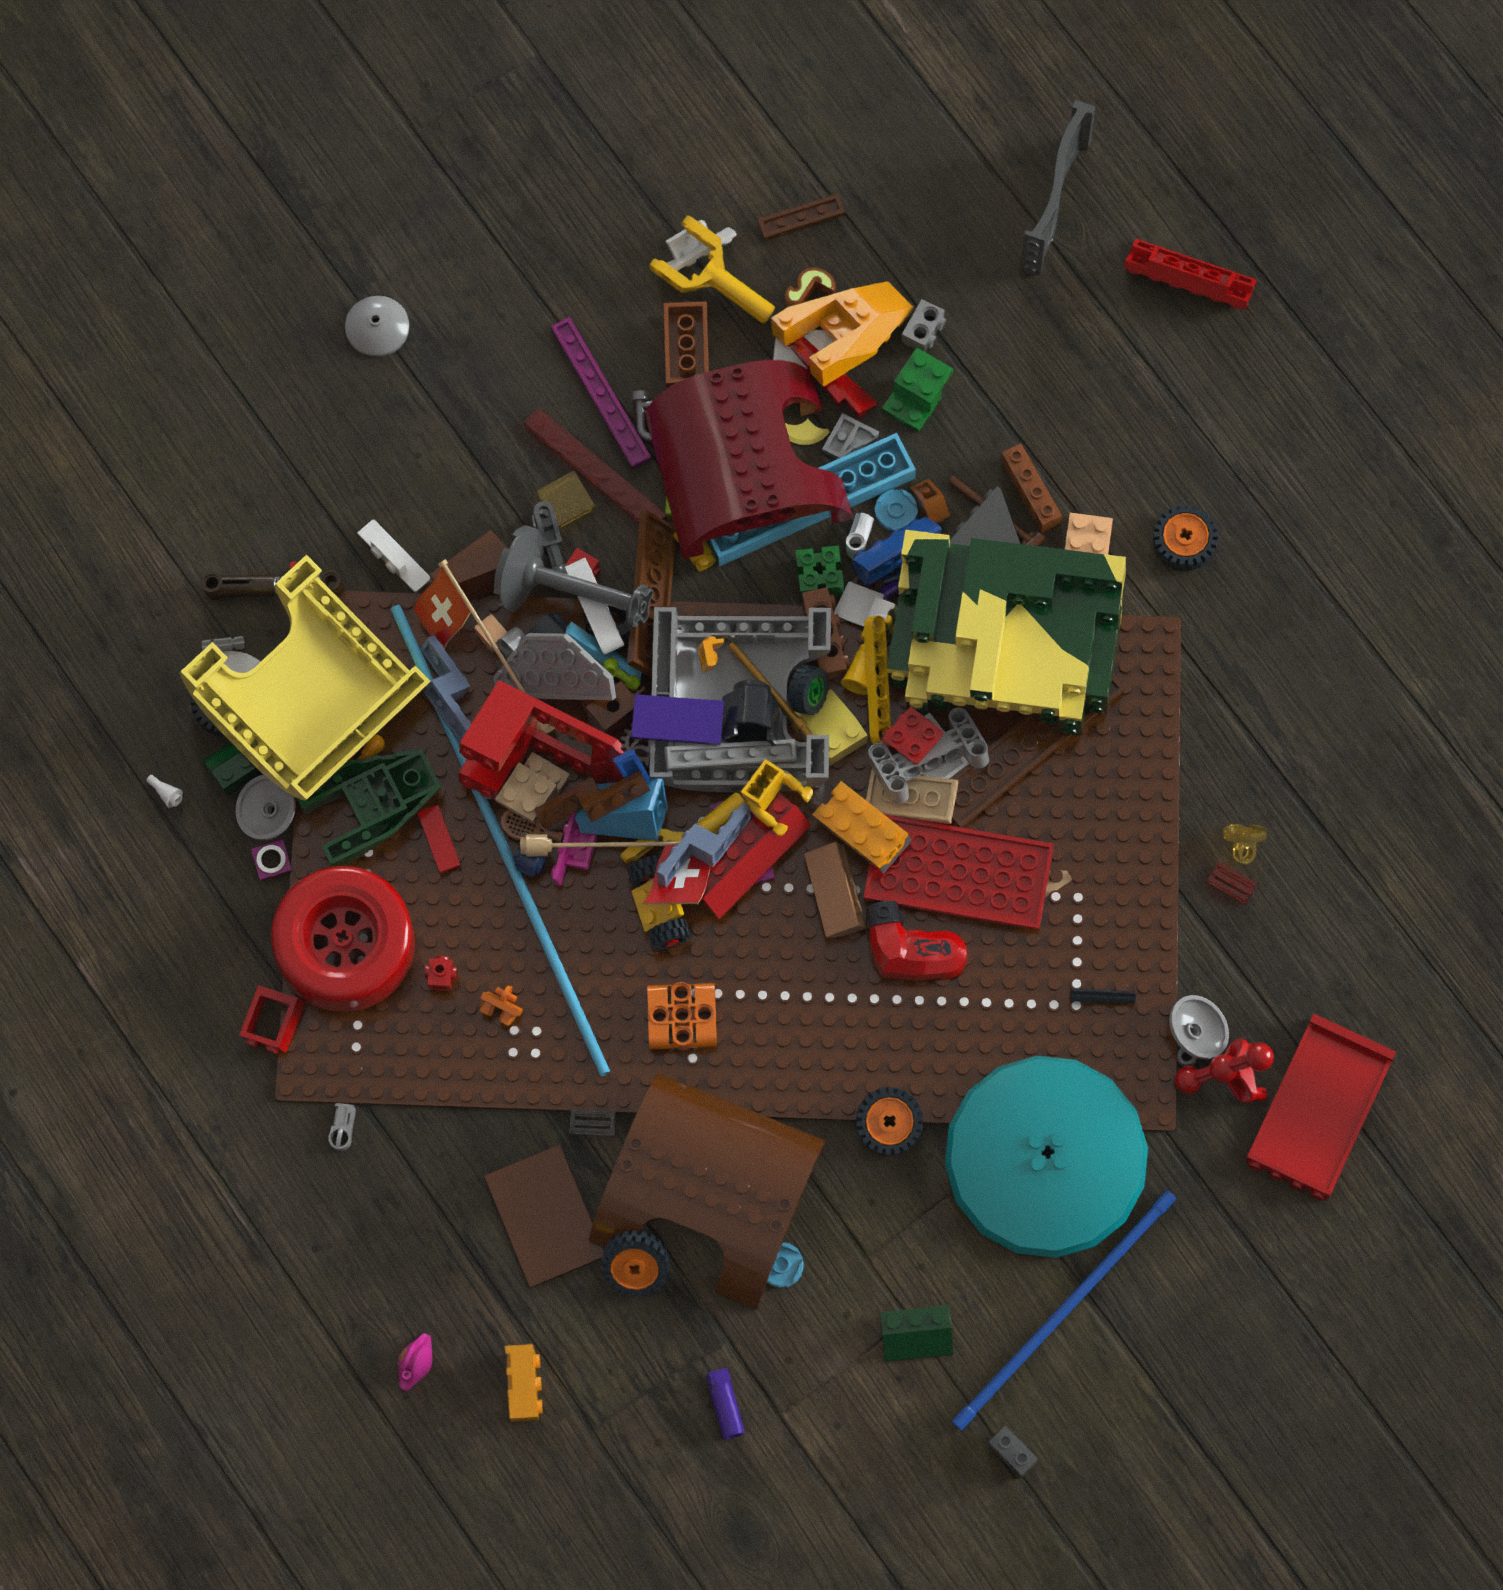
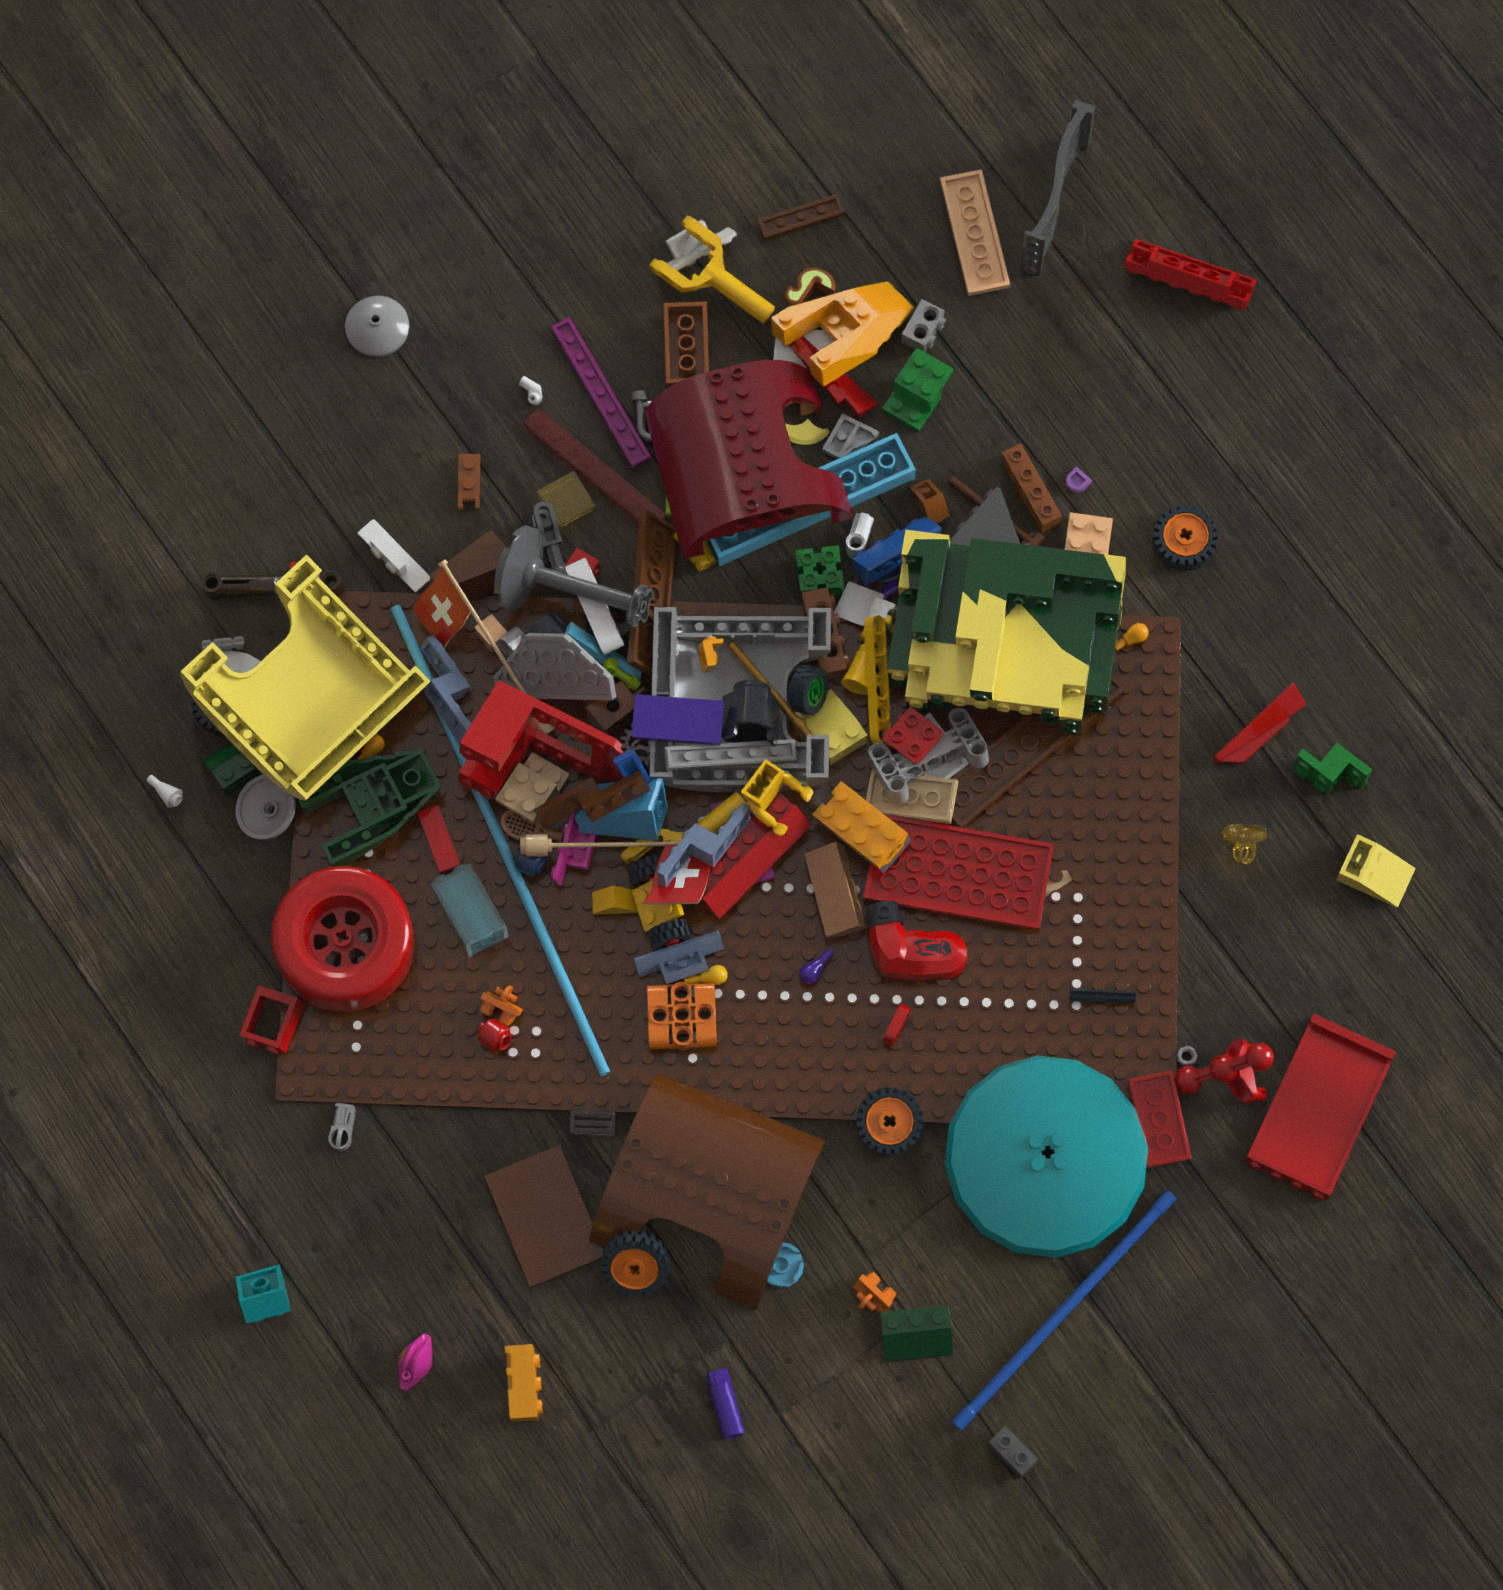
piece [251,839,292,881] -> none
red brick [424,956,457,991] -> none
medium azure tile [875,489,918,532] -> none
light grey dish [1169,995,1229,1060] -> none
clear red tile [1207,861,1258,904] -> none
none -> teal slope [236,1264,291,1324]
none -> clear light blue slope [431,863,509,958]
none -> dark orange hinge [458,454,481,511]
none -> red head [477,1018,512,1052]
none -> white arm [519,376,542,405]
none -> yellow slope [592,885,638,915]
none -> sand blue bracket [634,931,724,984]
none -> yellow piece [684,965,727,985]
none -> dark purple piece [799,948,834,984]
none -> orange hips [853,1272,896,1313]
none -> red beam [882,1004,911,1046]
none -> light nougat plate [940,169,1010,296]
none -> medium lavender tile [1065,467,1092,494]
none -> light orange piece [1117,623,1149,650]
none -> red tile [1128,1070,1192,1168]
none -> red wedge [1213,683,1306,765]
none -> green bracket [1293,743,1372,795]
none -> light yellow slope [1336,834,1416,908]

